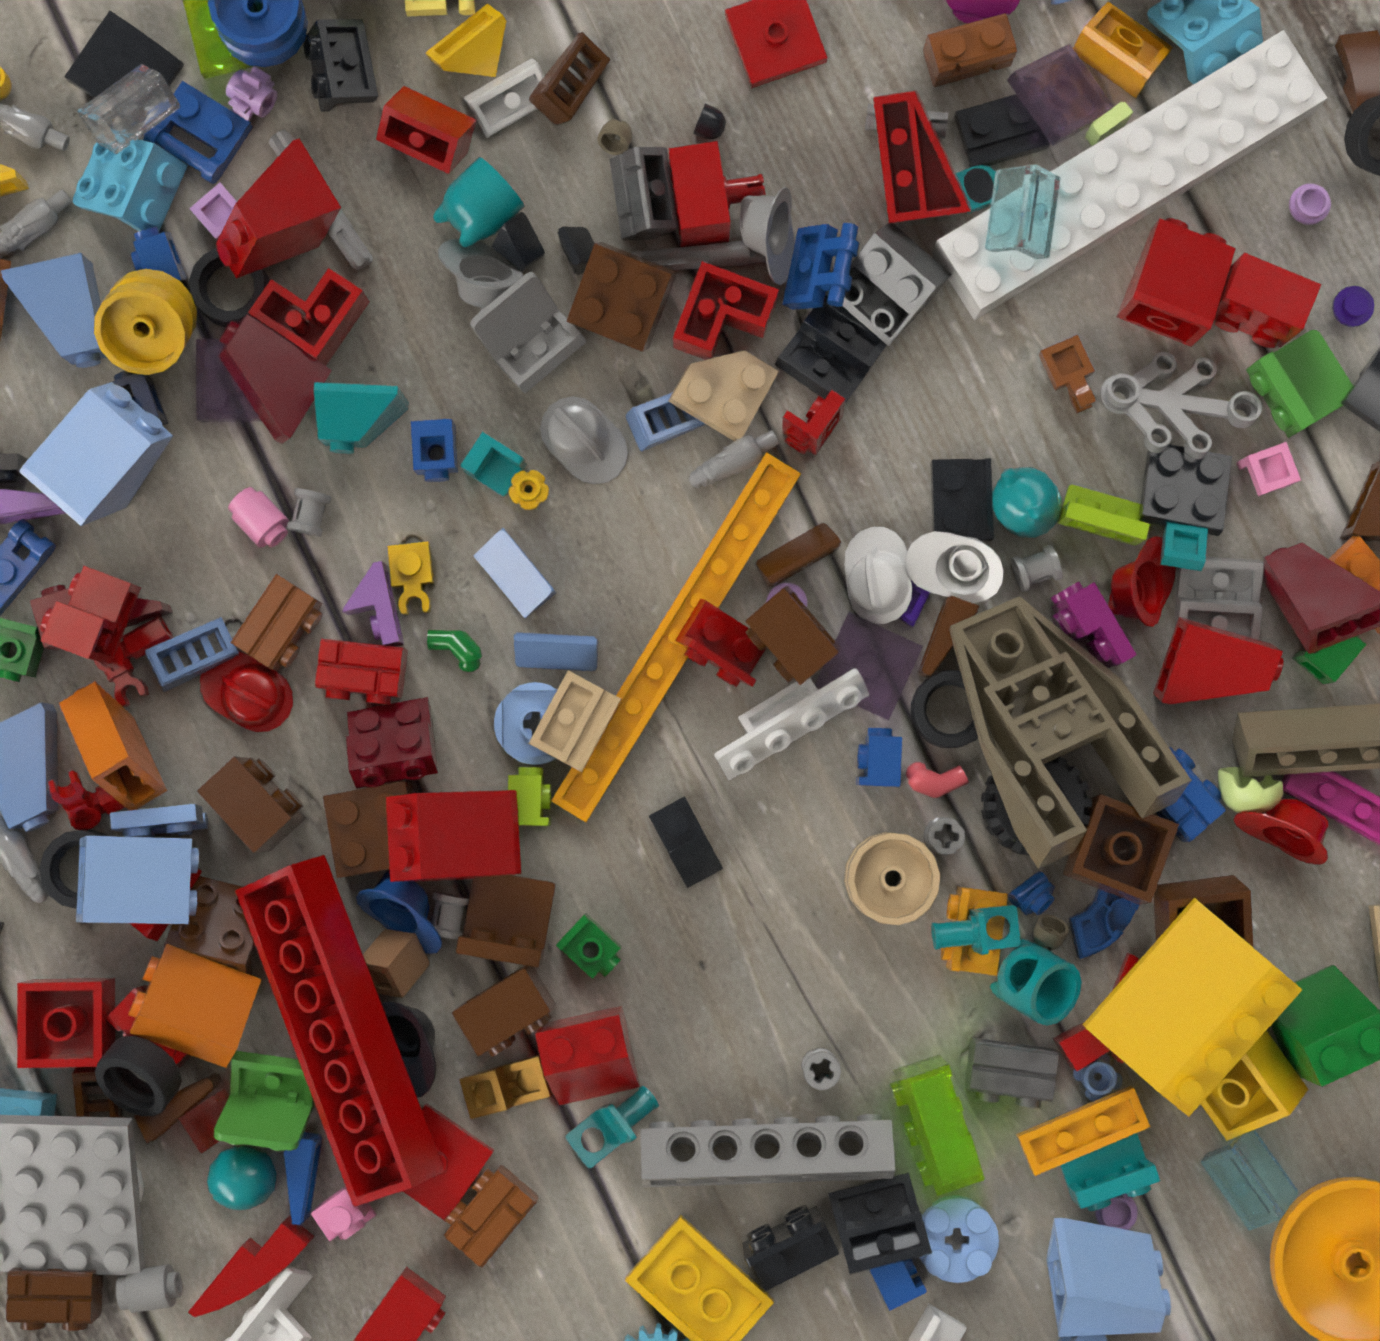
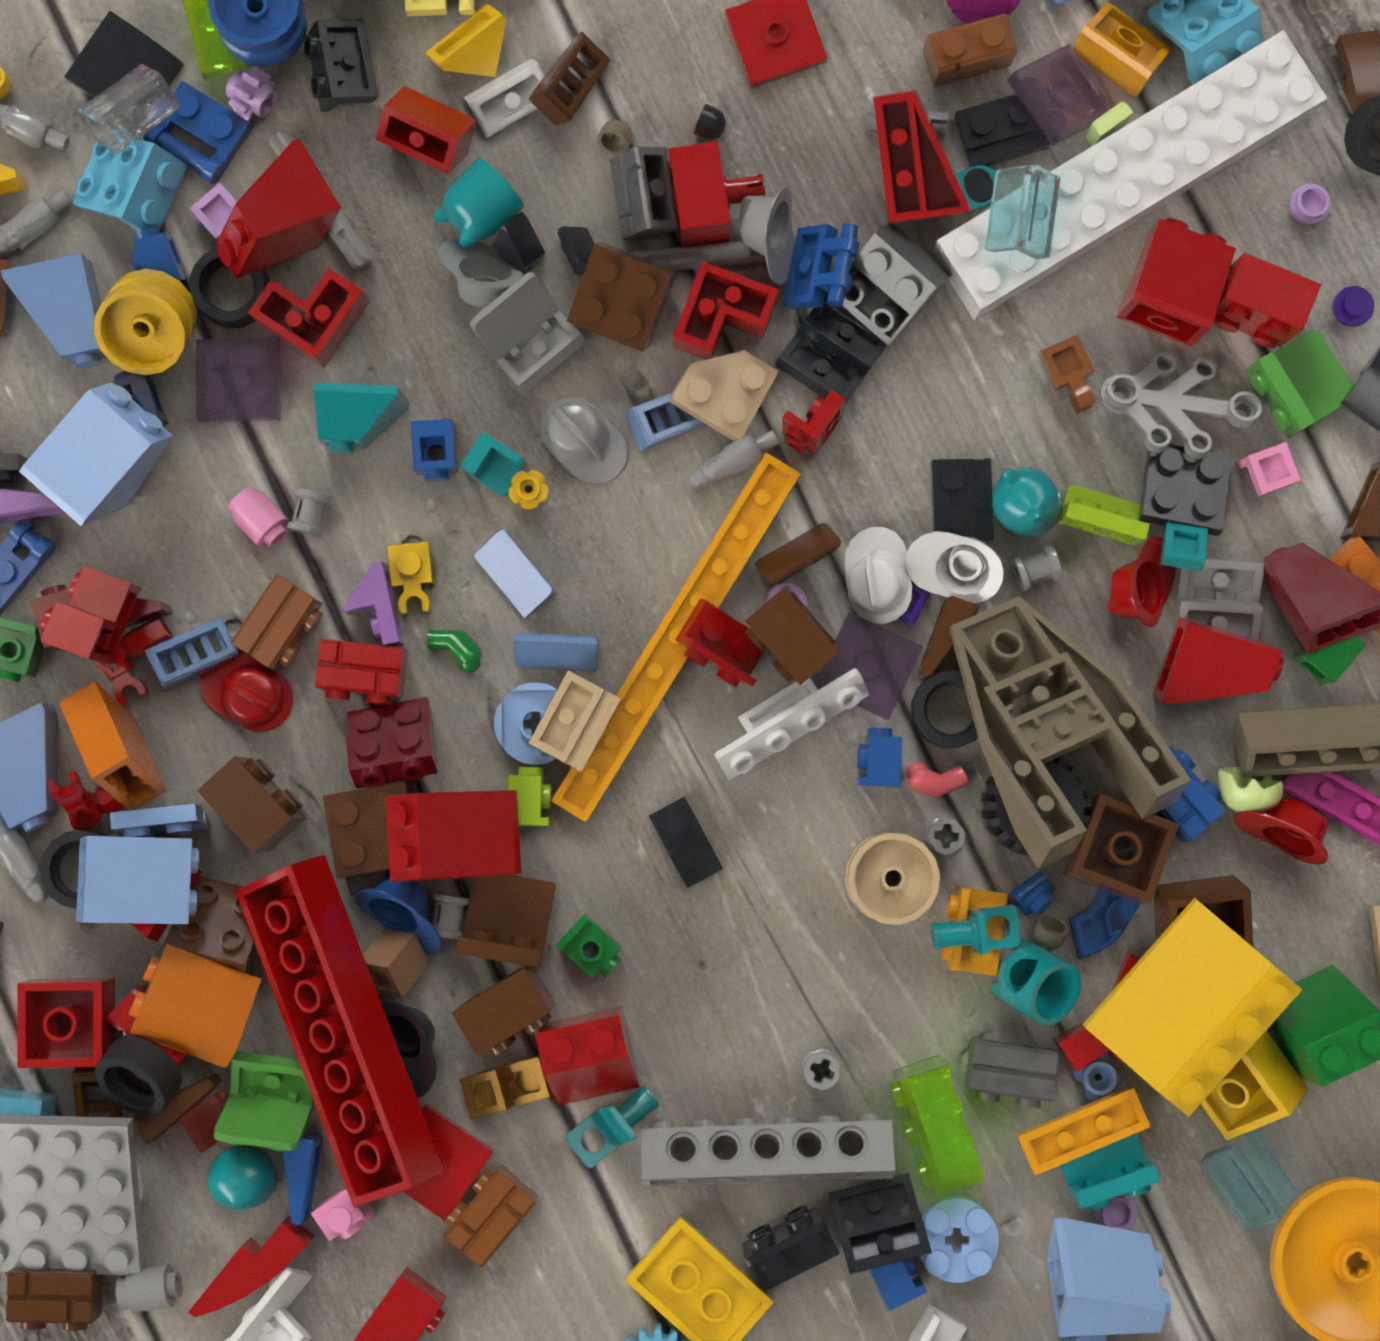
dark red slope [218,314,332,444] -> none
magenta plate [1051,581,1137,668] -> none

